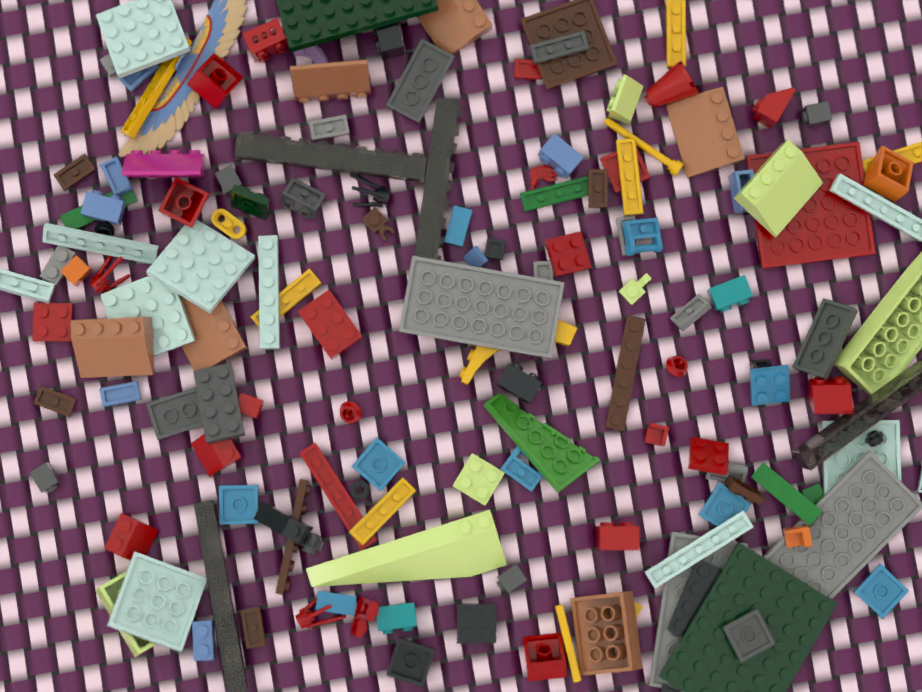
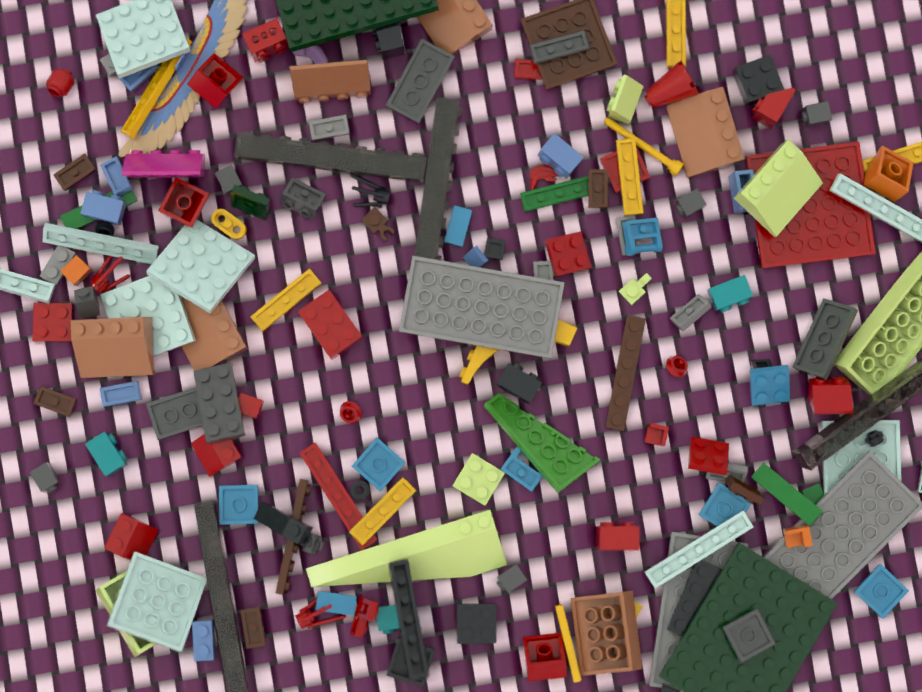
light aqua plate [258,235,280,350] -> none
none -> red head [46,68,75,98]
none -> dark grey brick [74,286,100,319]
none -> teal brick [85,431,128,477]
none -> black brick [388,559,429,682]
none -> dark grey brick [675,188,707,218]
none -> black brick [733,55,784,107]

